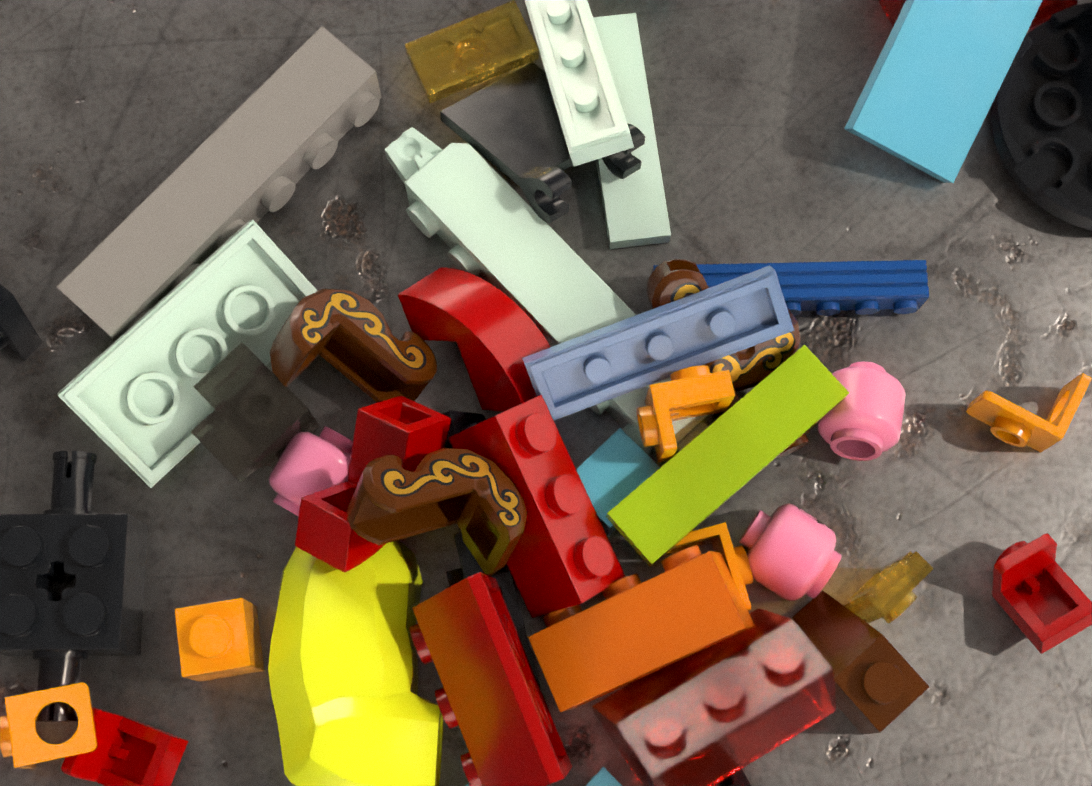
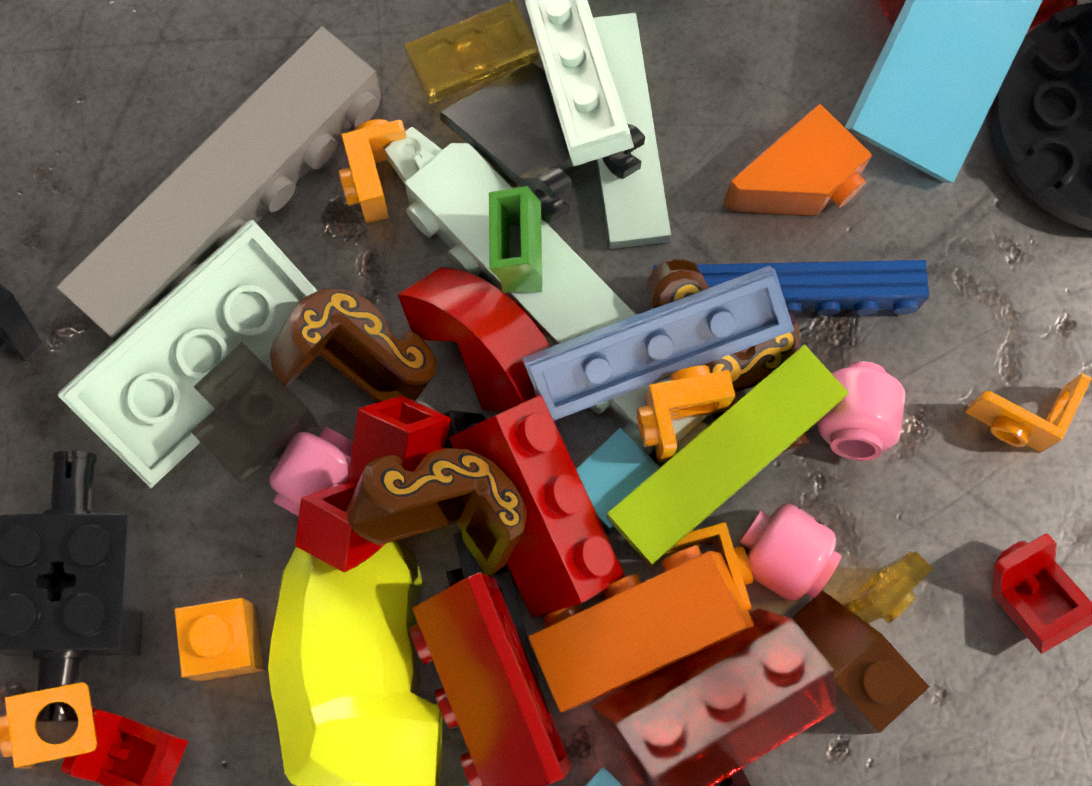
none -> light orange bracket [338,119,406,224]
none -> bright green piece [489,186,542,293]
none -> orange slope [723,104,872,216]

